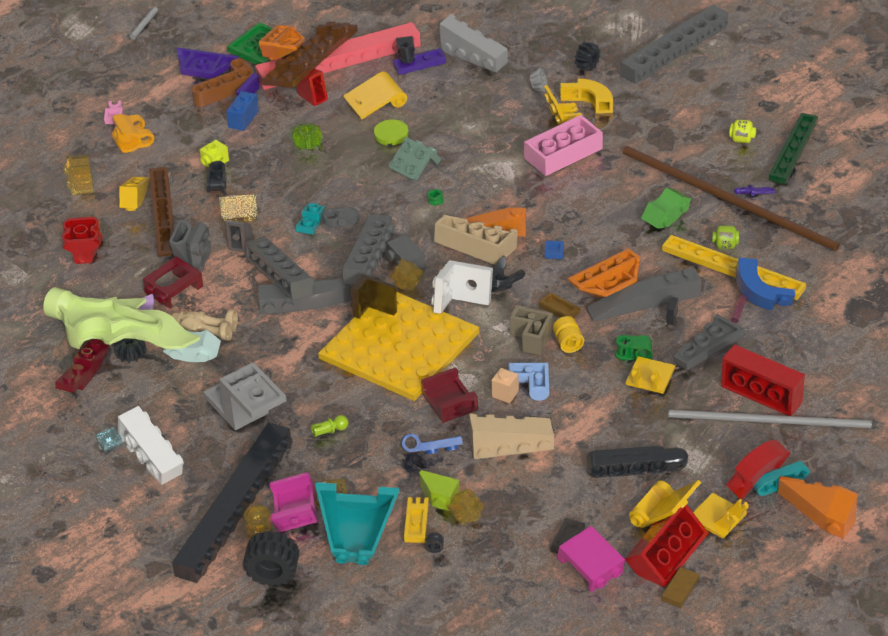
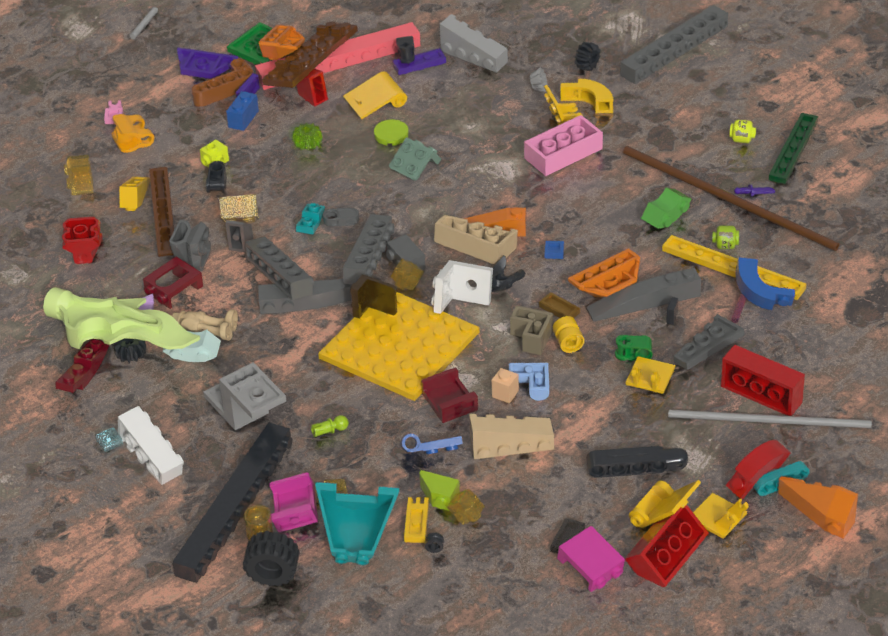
green bush [427,189,444,206] -> none
pearl gold tile [661,567,700,608] -> none

